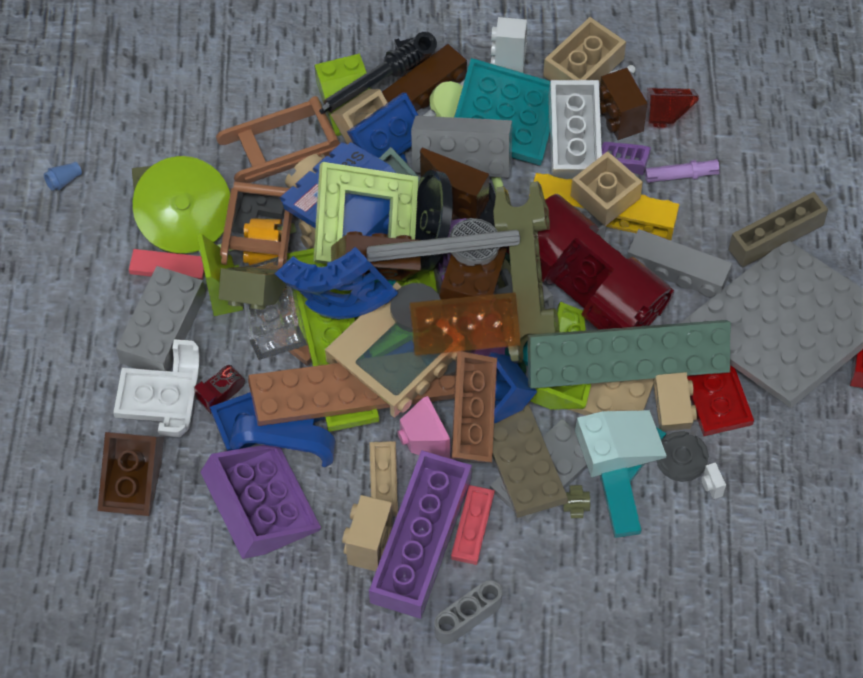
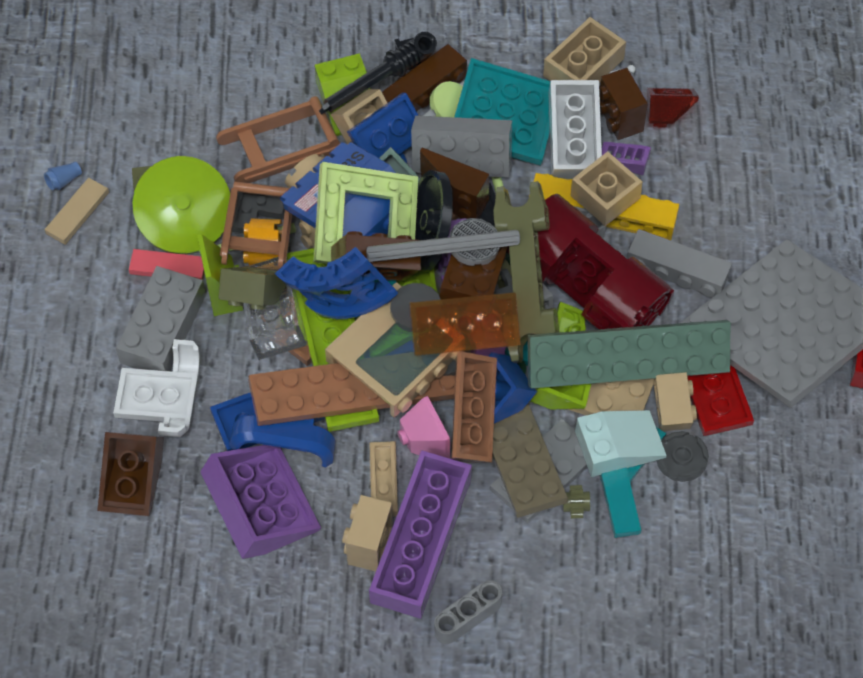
dark red leg [194,365,245,414] -> none
coral tile [451,485,495,565] -> none
white wedge [491,17,527,73] -> none
lavender pin [645,159,719,183] -> none
white plate [702,462,726,499] -> none
dark tan brick [728,192,828,268] -> none
none -> tan tile [44,177,109,245]

